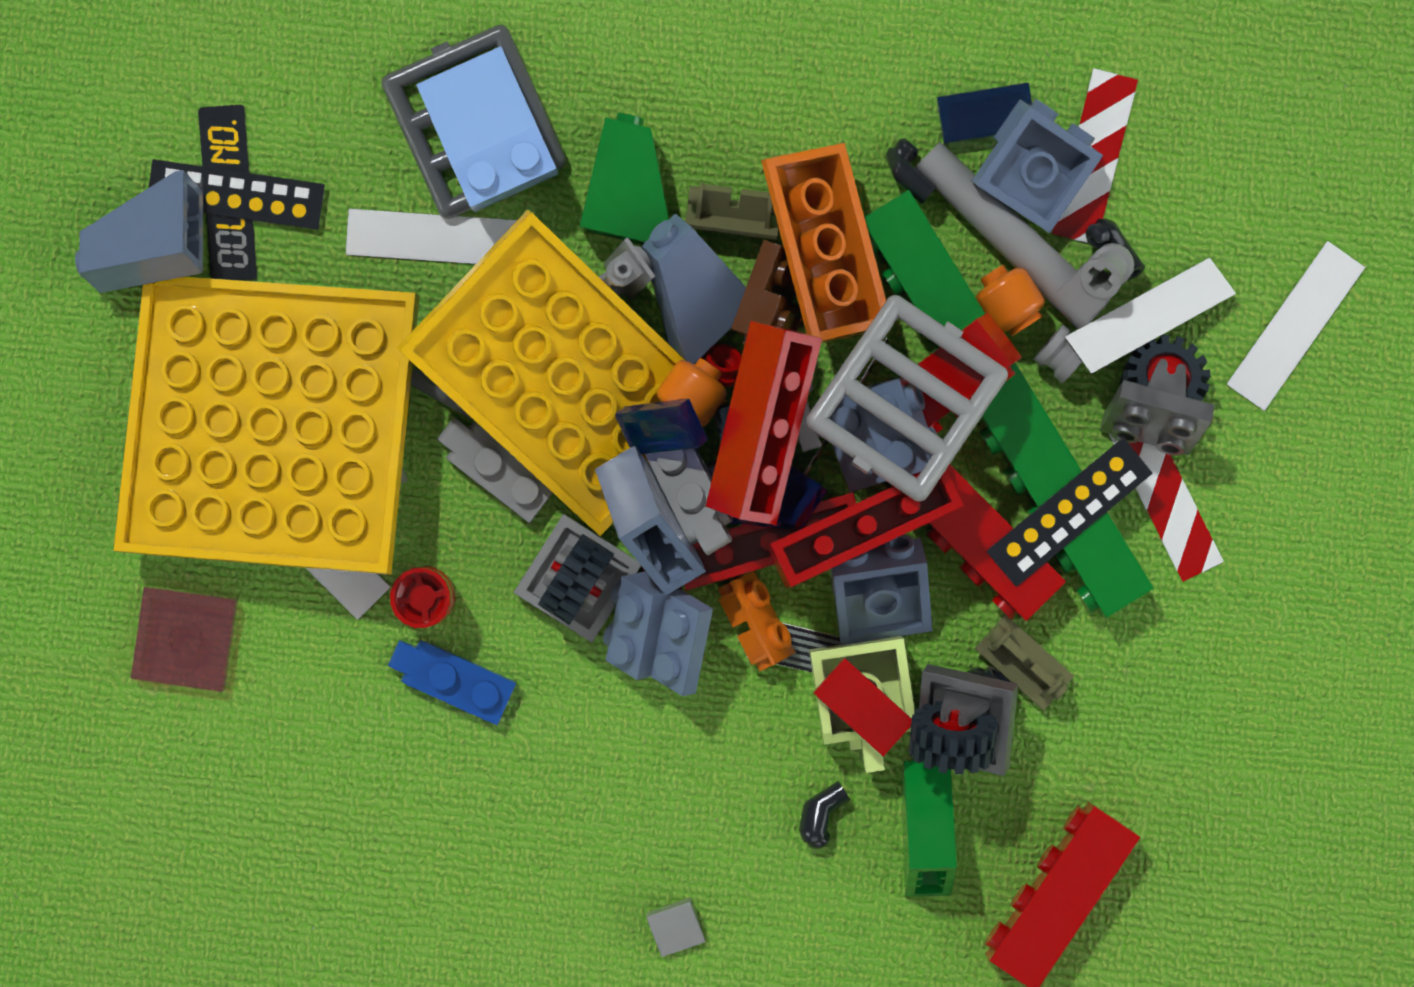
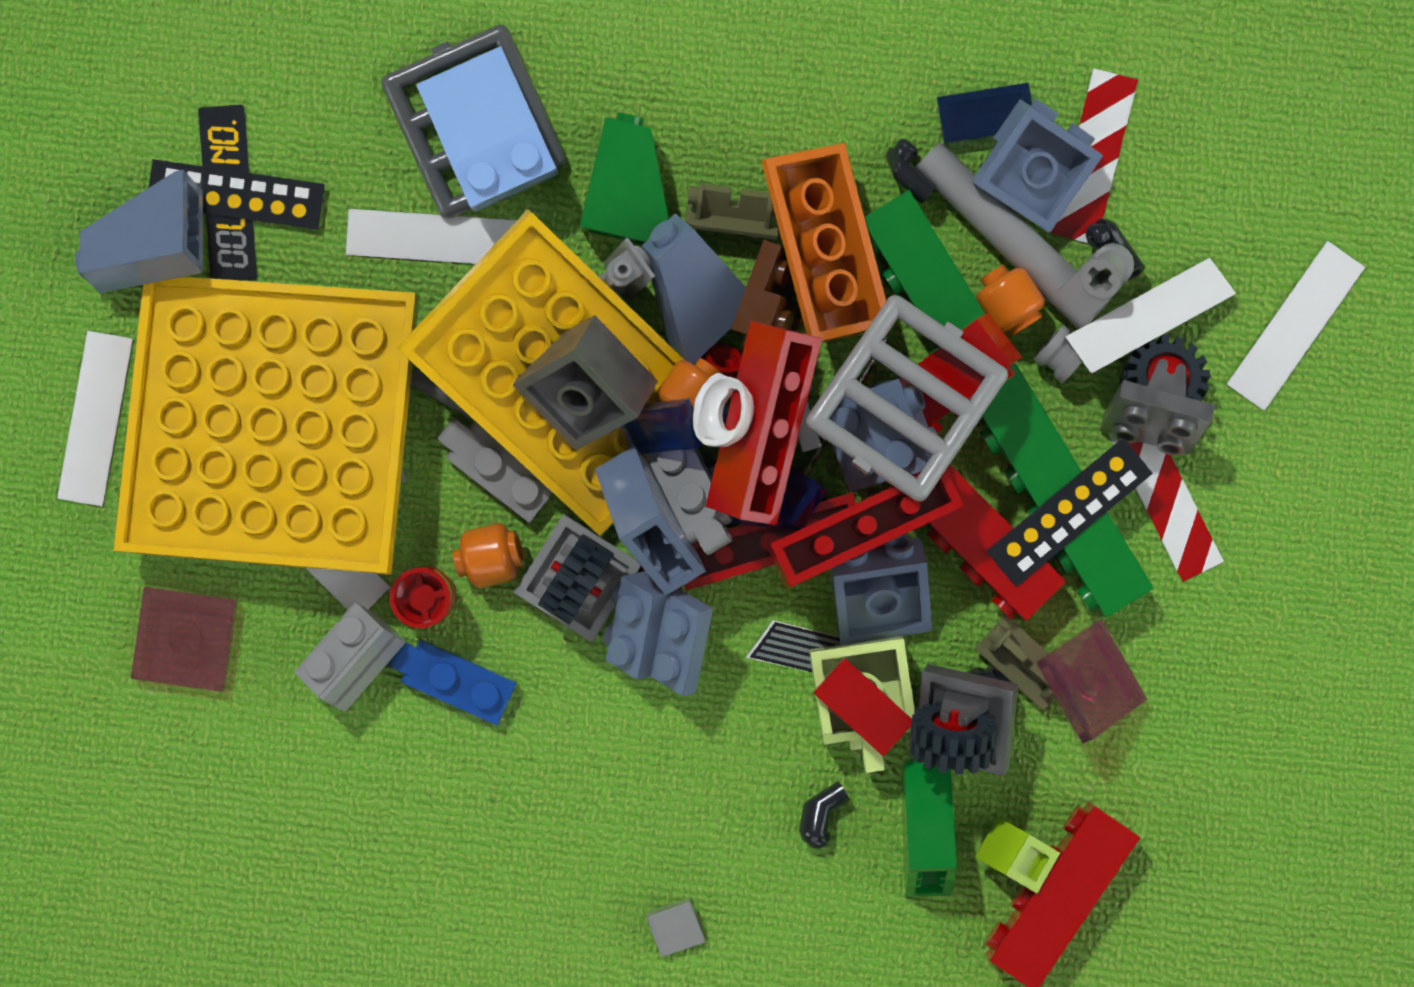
orange hinge [718,571,796,672] -> none
none -> white sticker [57,330,133,507]
none -> light grey brick [294,601,406,712]
none -> orange head [453,523,525,589]
none -> flat silver slope [513,315,658,450]
none -> white piece [693,373,754,447]
none -> lime brick [975,817,1060,893]
none -> clear pink tile [1036,619,1147,744]

